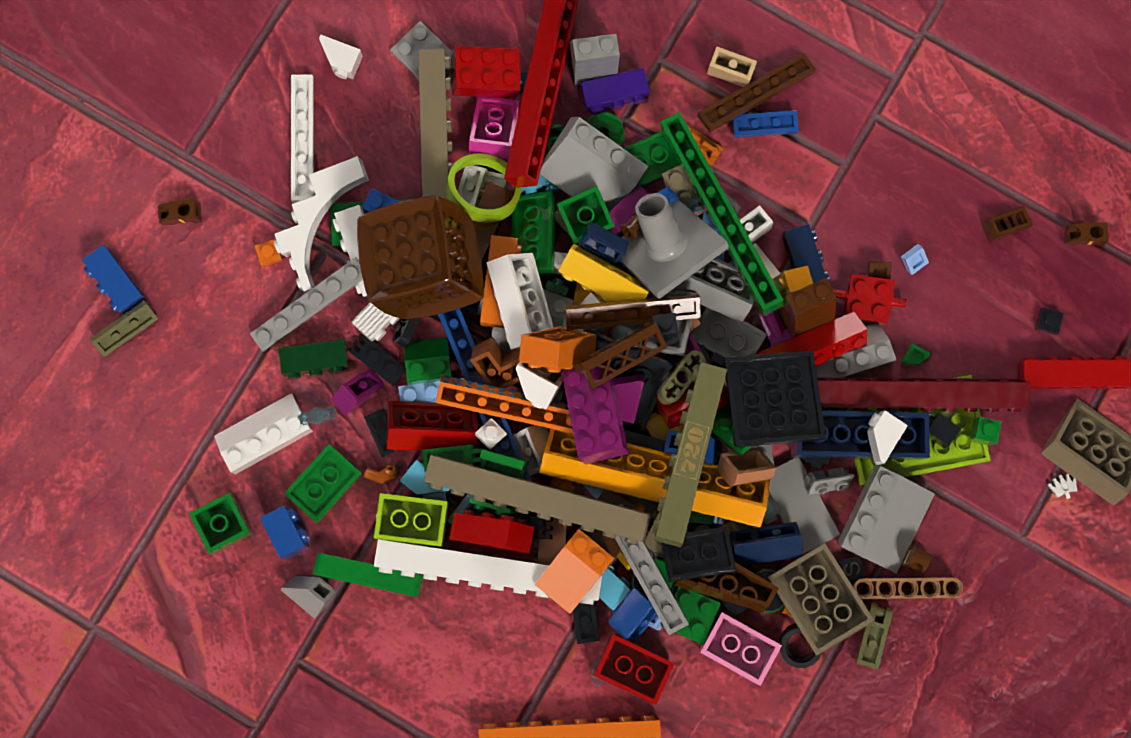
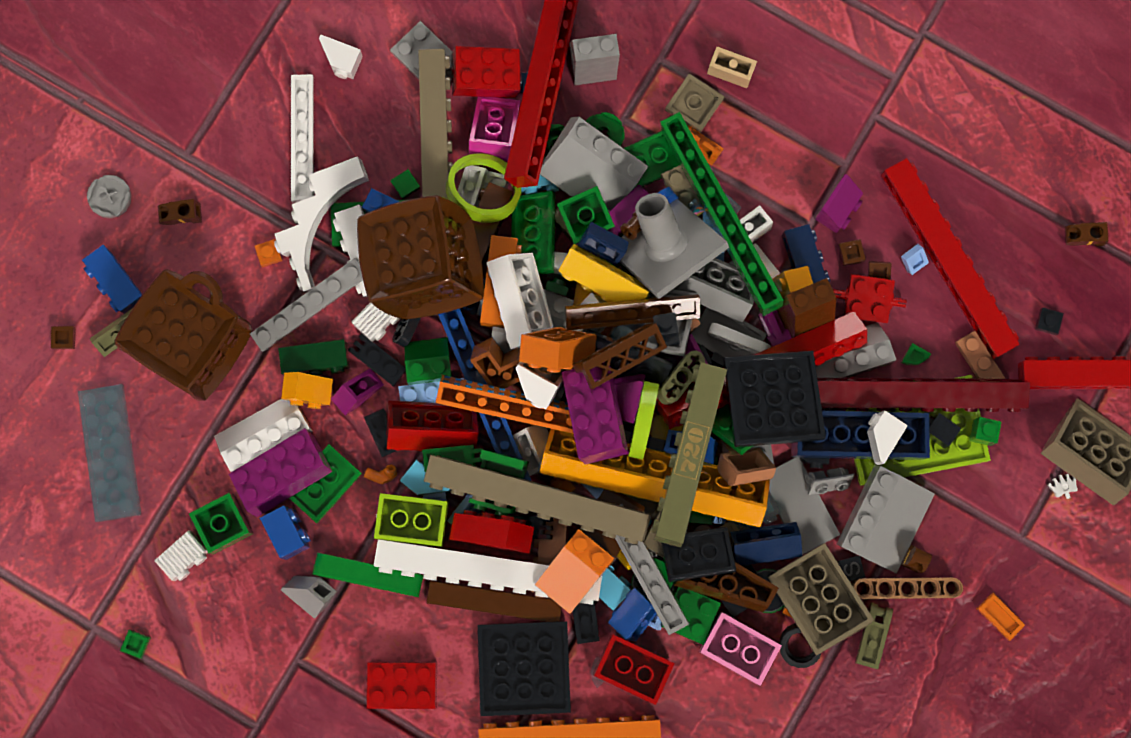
clear light blue axle [298,406,337,425] -> none
white plate [475,418,507,450] -> none
dark purple brick [580,68,650,114] -> none
reddish brown plate [697,53,816,133] -> none
blue plate [732,110,799,138] -> none
reddish brown slope [982,206,1033,242] -> none
none -> reddish brown plate [51,326,76,349]
none -> clear light blue plate [78,384,141,522]
none -> light grey tile [87,175,132,218]
none -> reddish brown piece [114,269,252,401]
none -> green tile [120,630,151,659]
none -> white brick [154,530,208,581]
none -> magenta brick [229,428,333,518]
none -> light orange brick [281,372,333,409]
none -> red brick [366,662,437,709]
none -> green tile [390,169,420,200]
none -> reddish brown tile [427,581,562,622]
none -> black plate [478,621,571,716]
none -> lime piece [628,381,659,460]
none -> dark tan plate [665,74,725,133]
none -> white beam [707,323,771,354]
none -> magenta slope [815,174,863,233]
none -> reddish brown plate [838,239,866,266]
none -> red brick [881,158,1020,359]
none -> nougat plate [955,331,1005,379]
none -> orange tile [976,593,1025,641]

